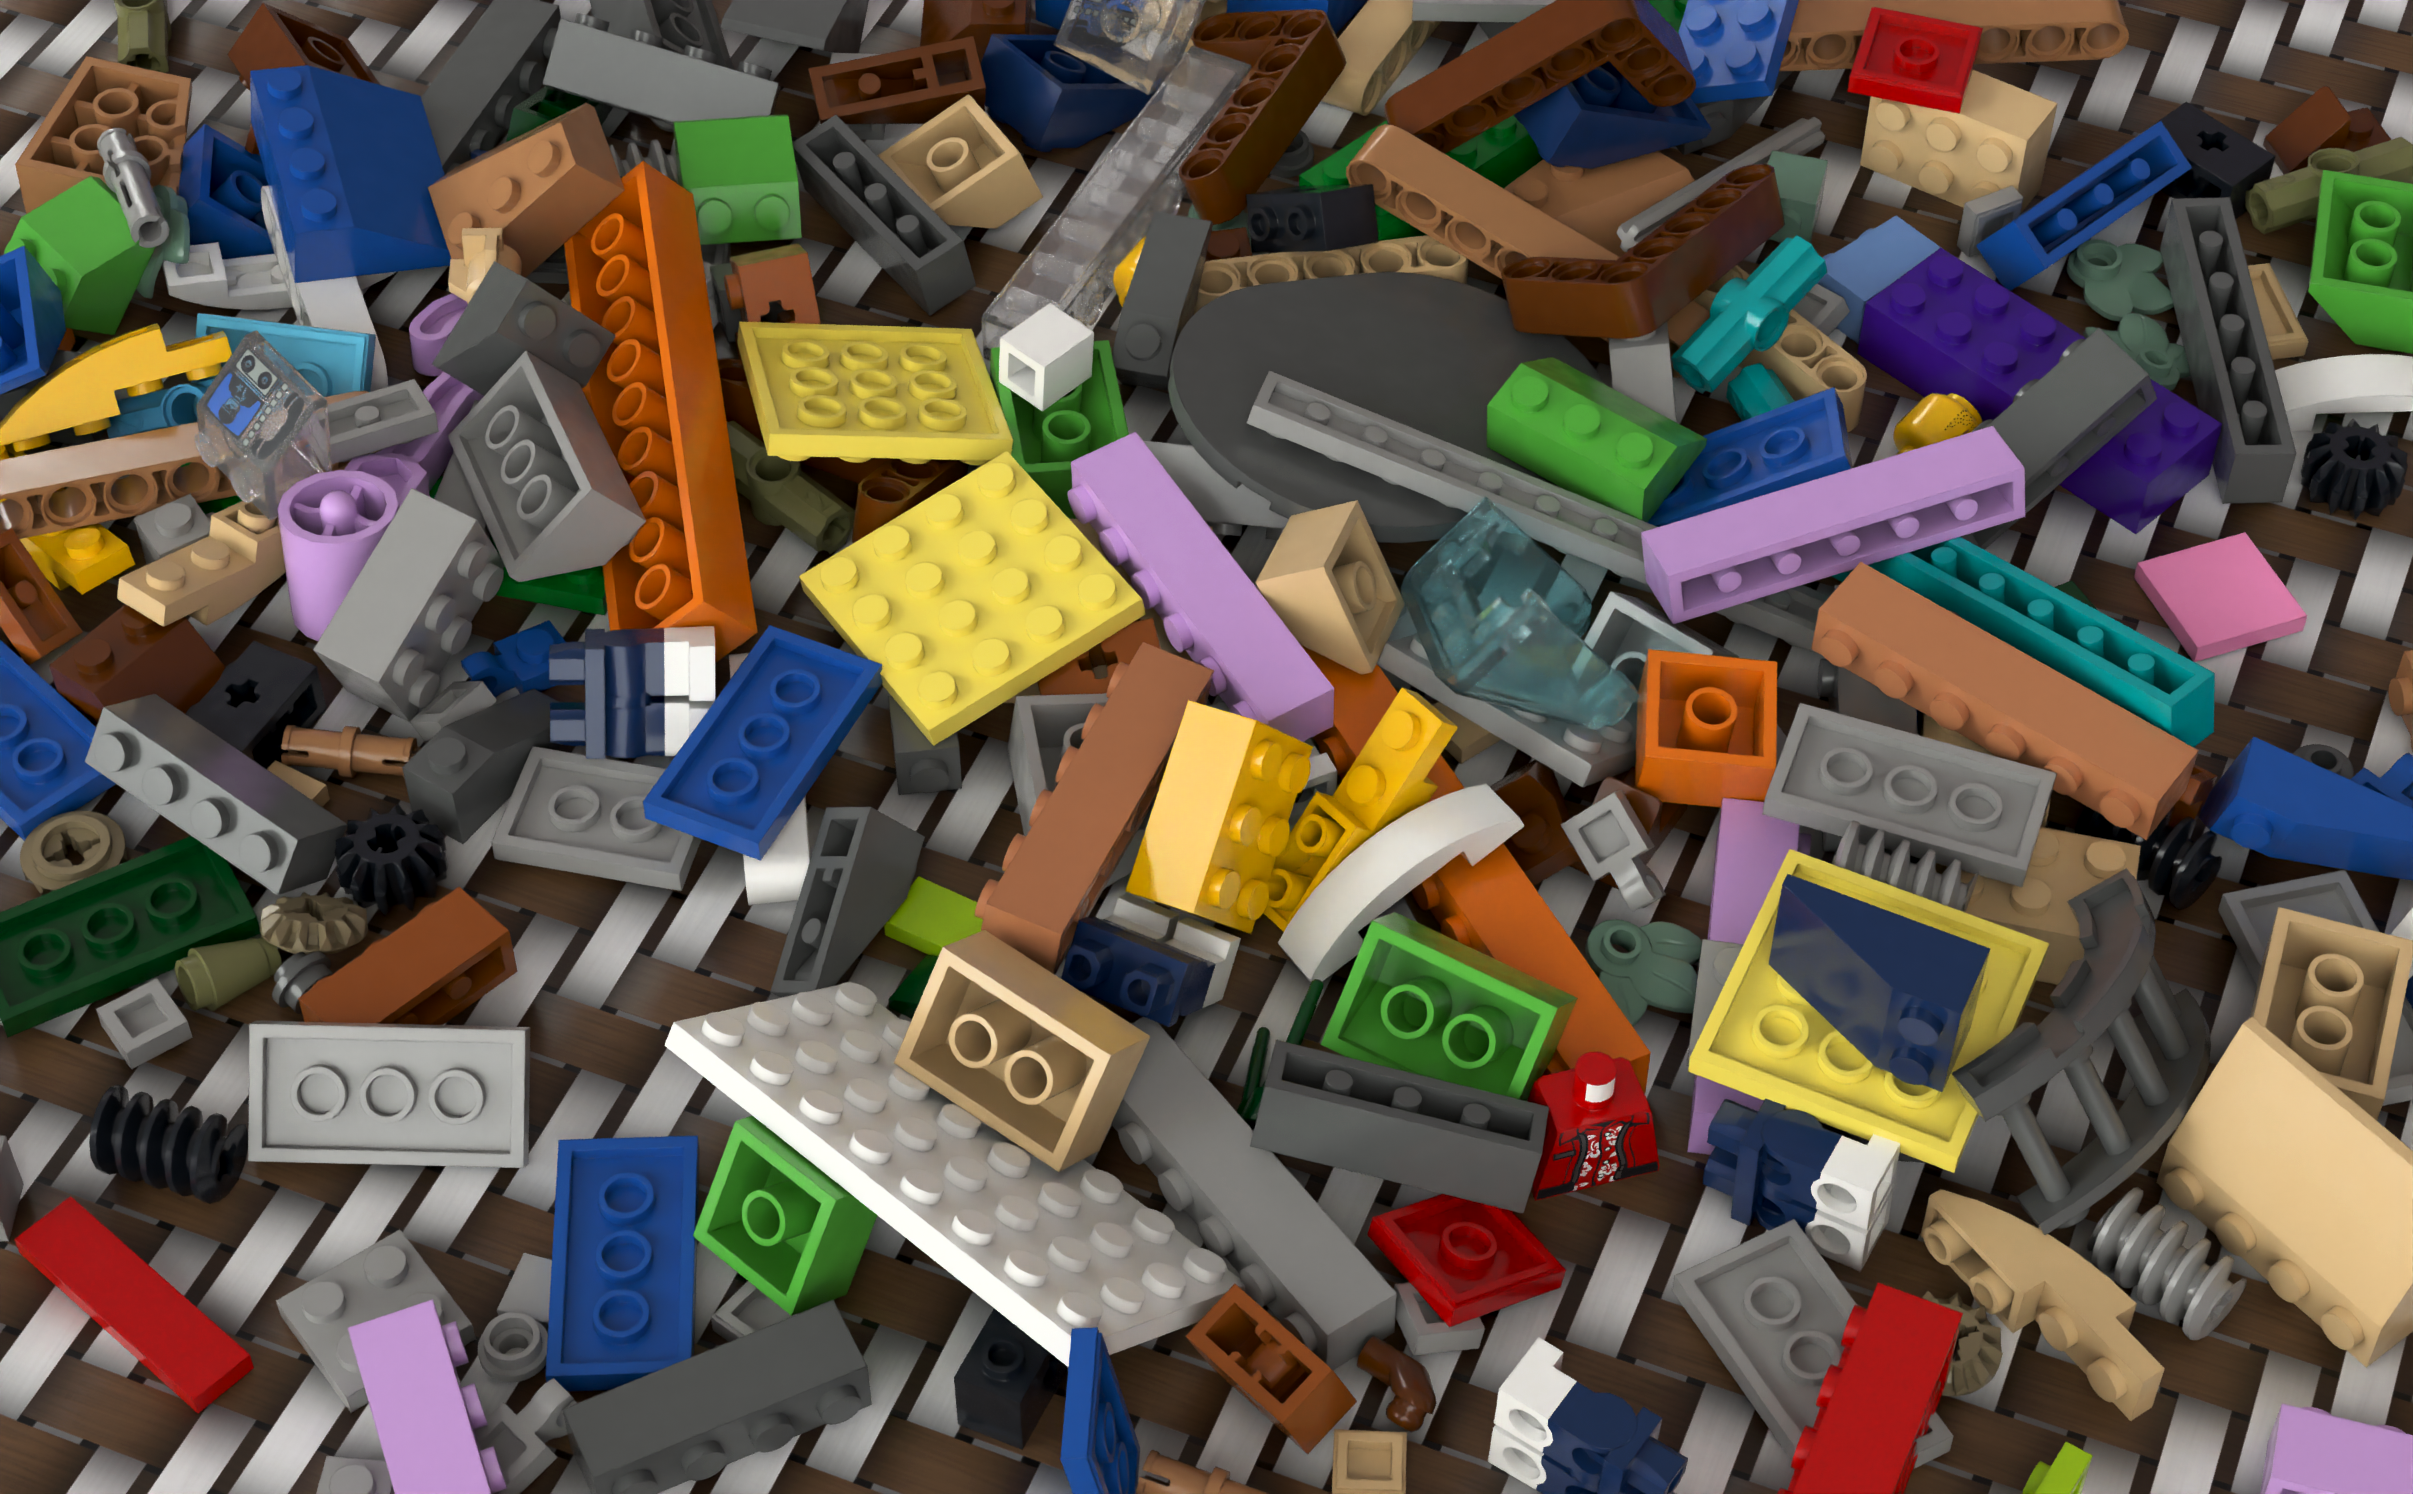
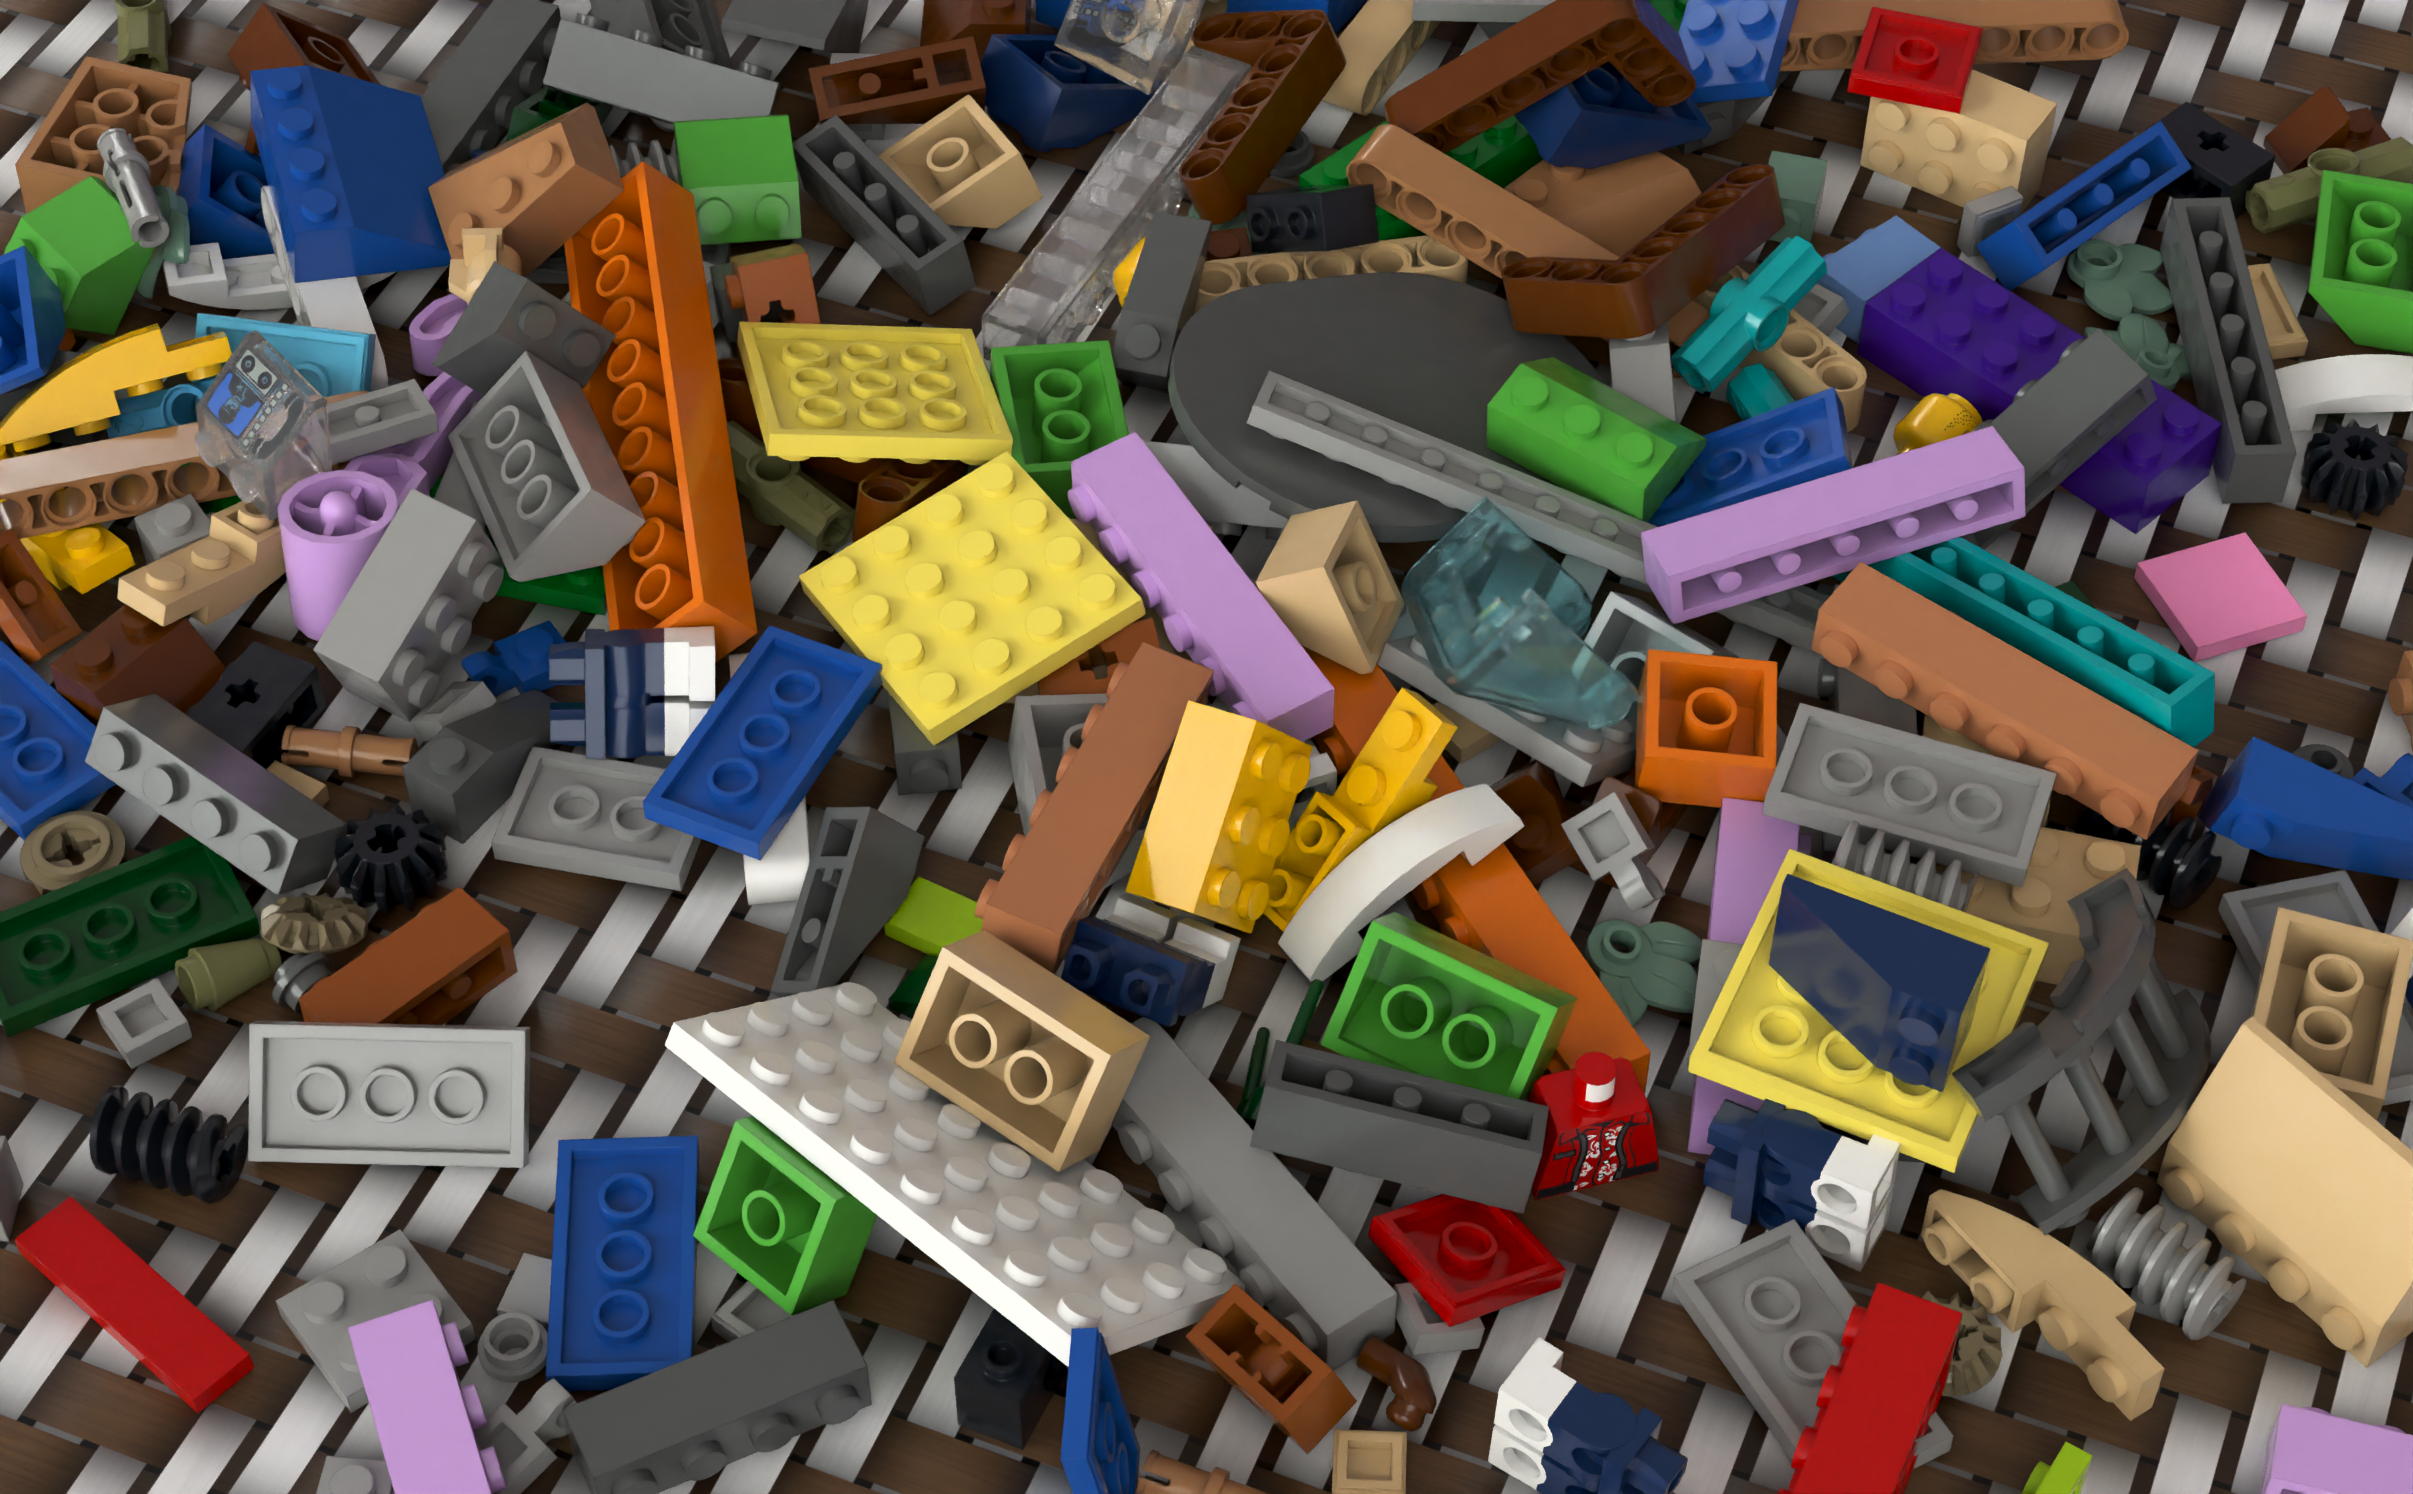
white brick [999,303,1094,412] -> none
light grey axle [1617,117,1825,252] -> none

